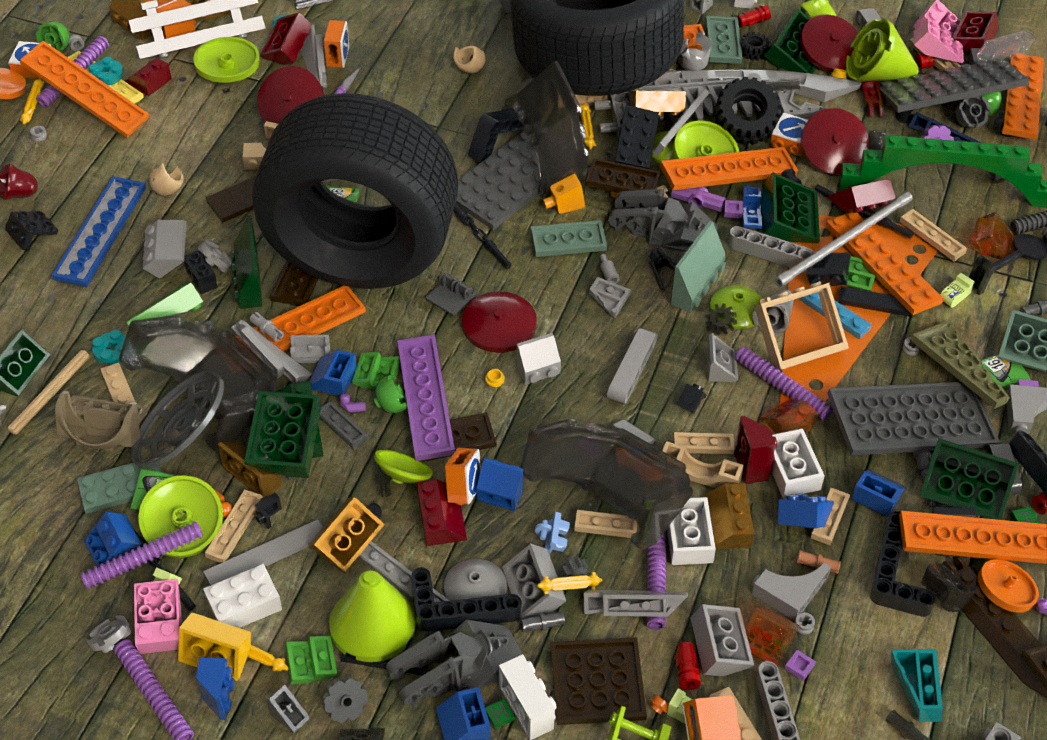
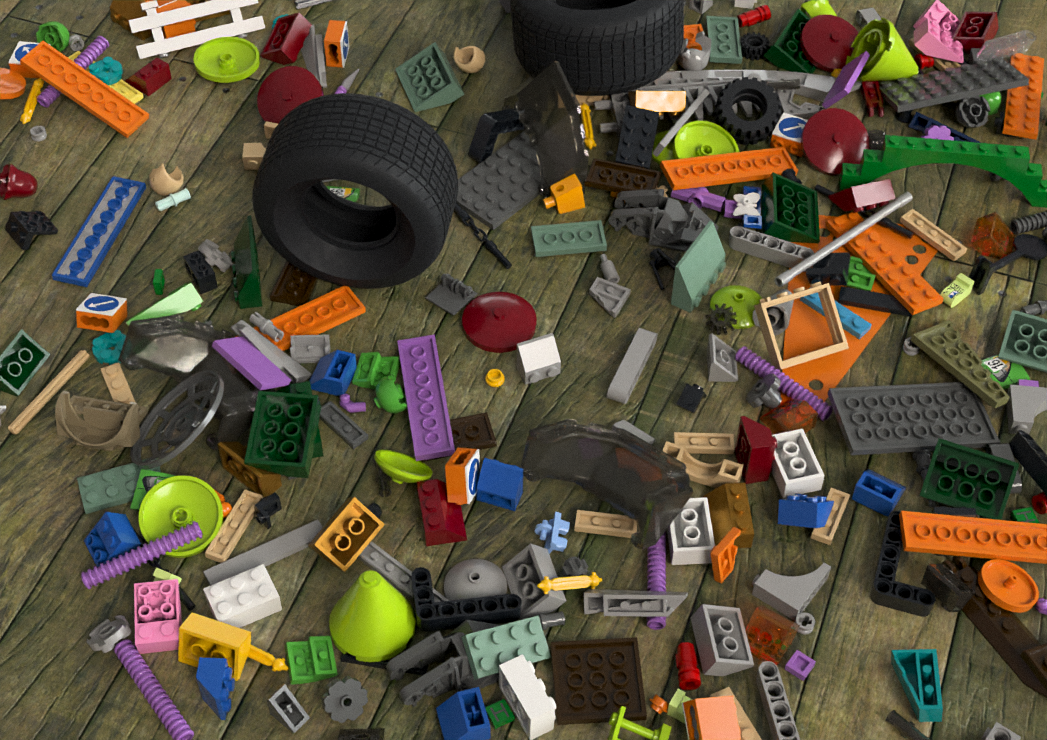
light grey slope [143,220,186,279] -> none
dark brown tile [206,176,256,223] -> none
nougat pin [796,550,841,574] -> none
none -> piece [76,293,127,333]
none -> green tile [153,269,165,295]
none -> light aqua axle [155,188,191,211]
none -> medium lavender tile [212,336,291,391]
none -> sand green slope [395,42,464,112]
none -> plate [462,616,551,680]
none -> orange wing [710,527,741,584]
none -> white piece [733,192,760,216]
none -> dark grey plant [746,373,782,409]
none -> medium lavender tile [822,51,870,109]

